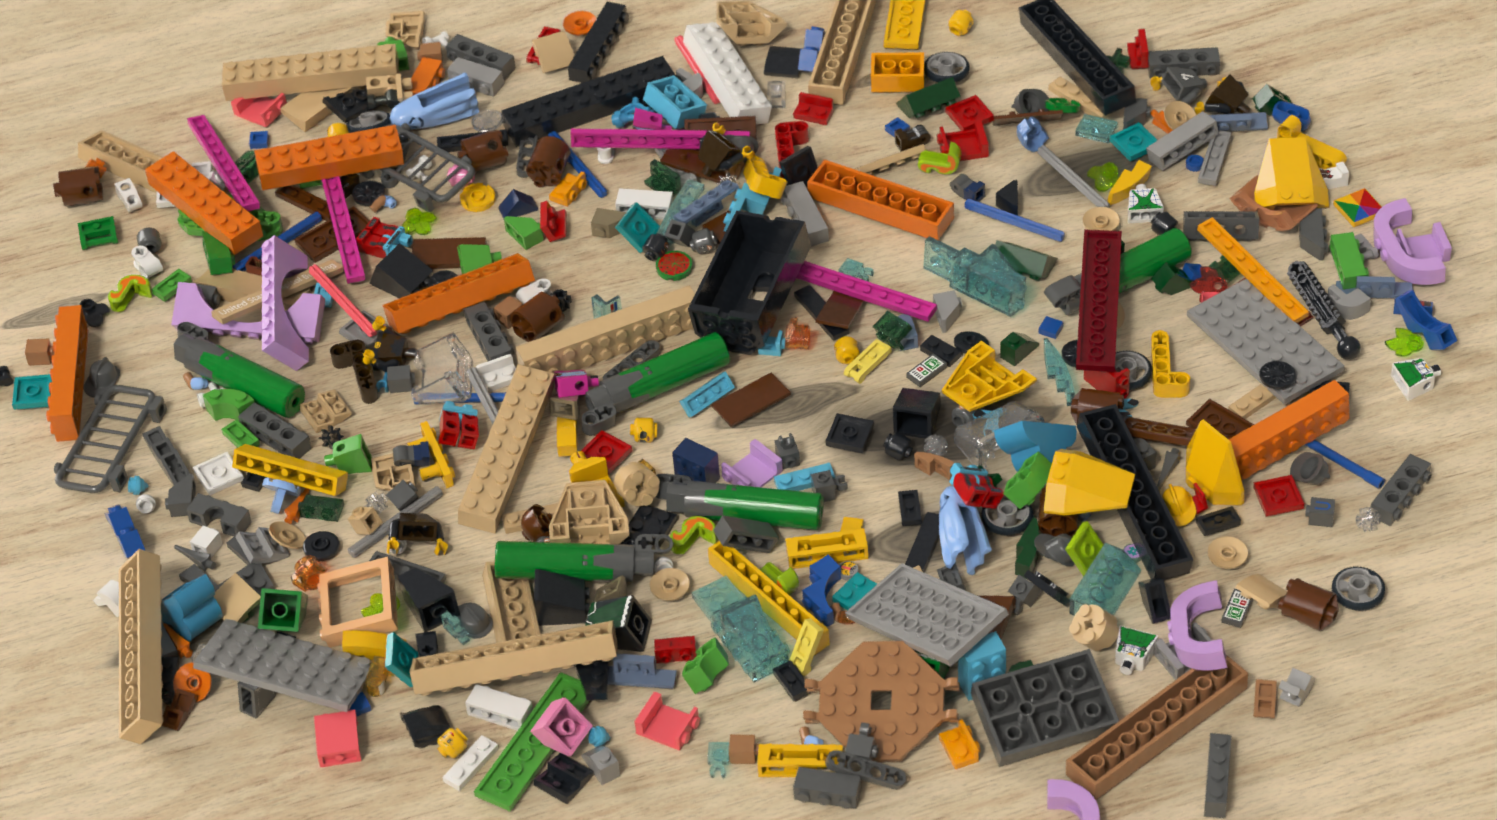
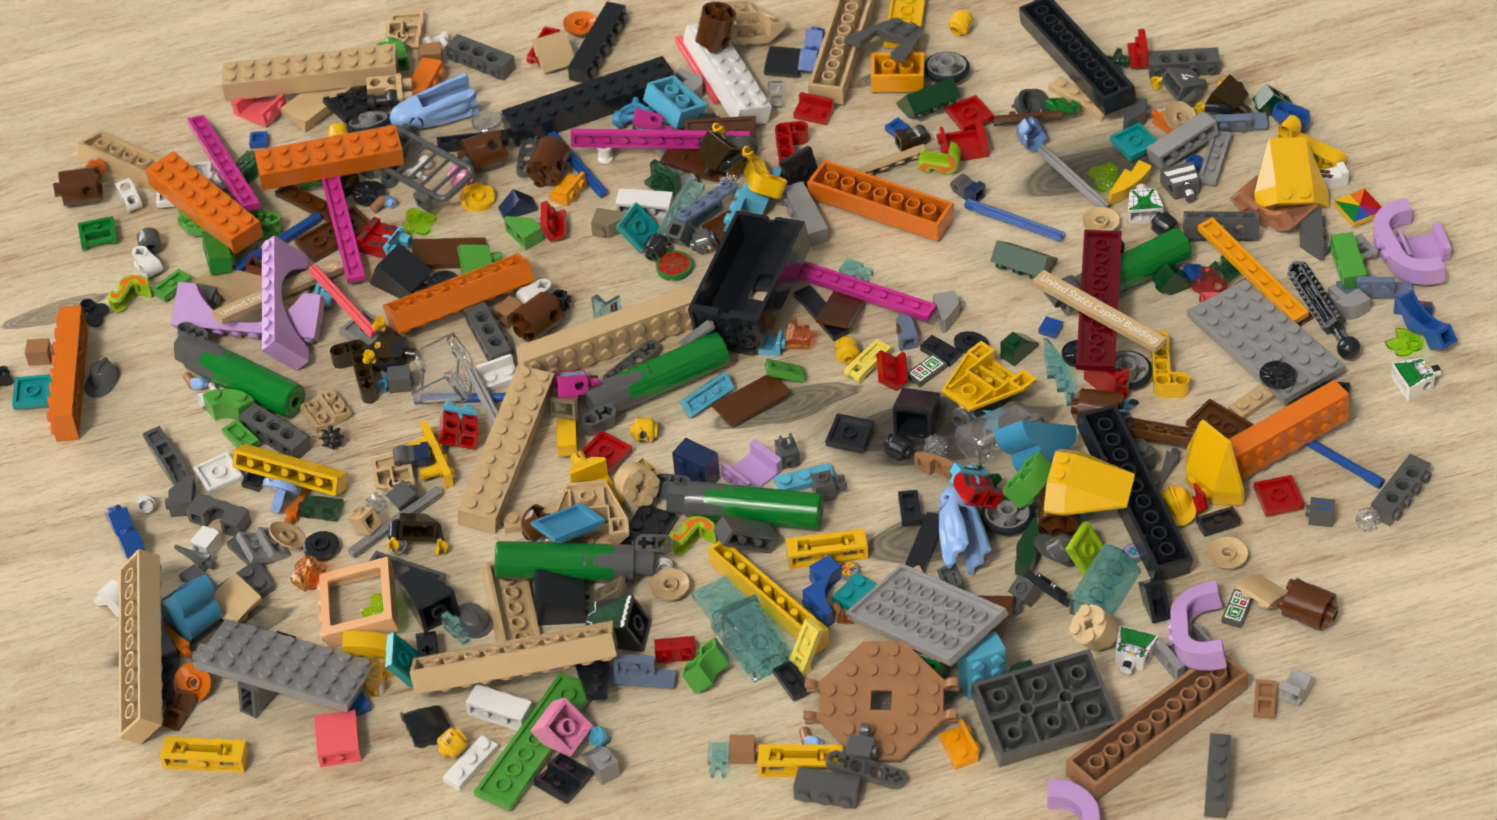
dark grey bar [54,385,167,493] -> none
medium azure plate [128,476,149,495] -> none
green slope [258,588,308,632] -> none
bright green torso [324,434,372,474] -> none
light grey brick [447,57,504,97] -> none
coral panel [634,691,700,751] -> none
lime animal [759,562,799,596] -> none
yellow tile [840,517,864,531] -> none
clear green bracket [872,311,913,351] -> none
clear light blue wedge [923,236,1027,317] -> none
black slope [996,180,1018,215] -> none
clear light blue plate [1075,114,1118,144] -> none
dark grey piece [1290,452,1331,485] -> none
light grey wheel [1332,566,1385,611] -> none
none -> yellow brick [160,736,249,773]
none -> dark azure piece [531,502,606,544]
none -> light grey axle [679,320,715,347]
none -> reddish brown cylinder [695,1,736,53]
none -> bright green plate [765,358,805,383]
none -> dark grey wing [844,18,924,63]
none -> red bracket [876,350,908,391]
none -> tan tile [1032,270,1167,353]
none -> dark grey torso [1160,161,1199,202]

